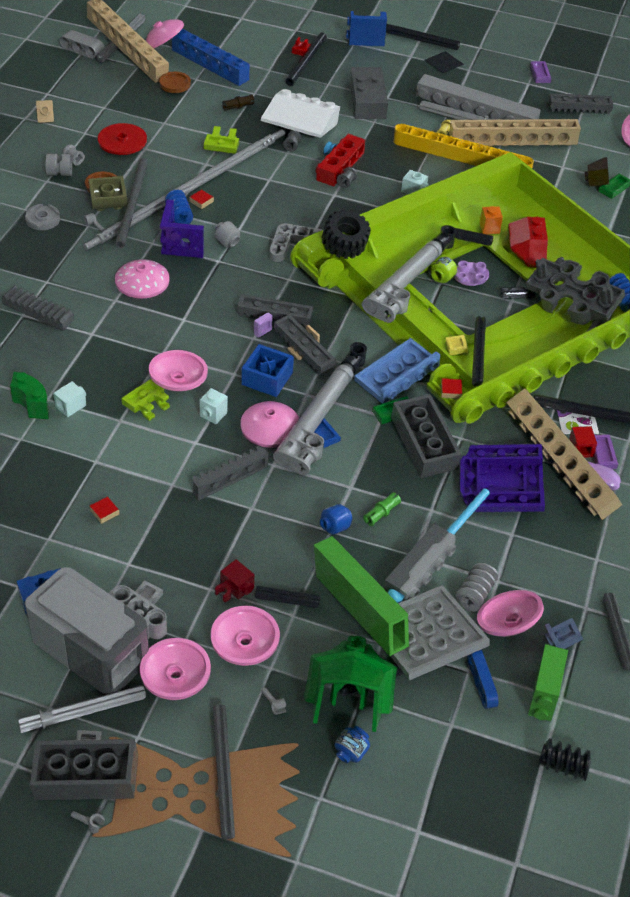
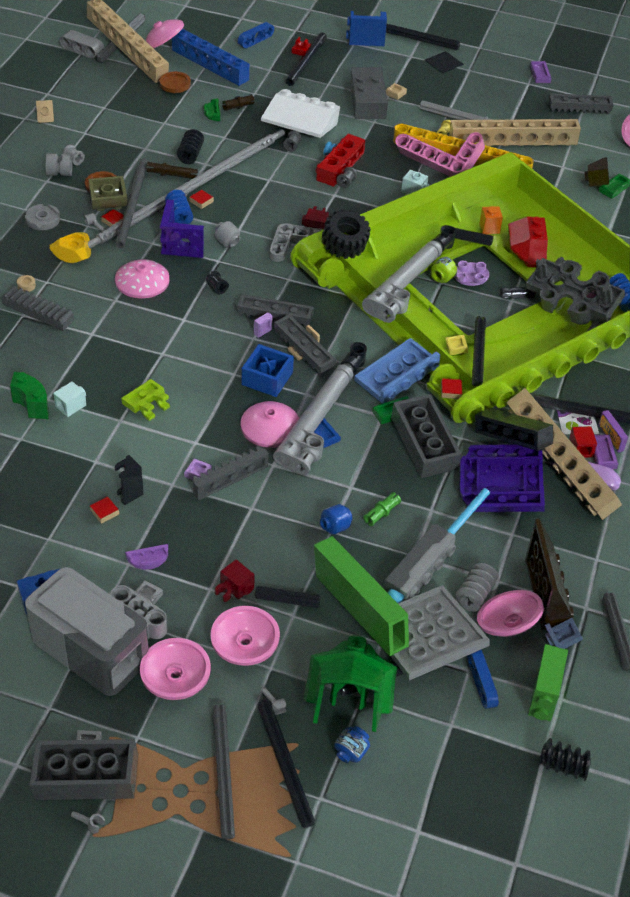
light grey axle [18,685,146,733] -> none
red piece [98,123,147,155] -> none
bright pink dish [149,350,208,392] -> none
light aqua brick [200,388,227,424] -> none
lime plate [204,126,239,154] -> none
light grey brick [416,74,541,120] -> none
none -> tan tile [17,275,36,292]
none -> yellow hat [49,232,91,263]
none -> red tile [101,209,124,227]
none -> black hinge [115,455,144,505]
none -> medium lavender tile [125,544,168,570]
none -> dark brown pin [146,161,198,179]
none -> black piece [177,129,204,164]
none -> lavender tile [184,459,212,480]
none -> green tile [204,98,220,121]
none -> black bush [206,271,229,295]
none -> blue beam [238,22,274,48]
none -> black axle [258,699,315,828]
none -> dark red brick [302,206,329,230]
none -> tan tile [386,83,407,100]
none -> bright pink beam [395,132,485,177]
none -> black brick [475,408,553,451]
none -> dark brown slope [525,519,574,630]
none -> tile [598,410,628,453]

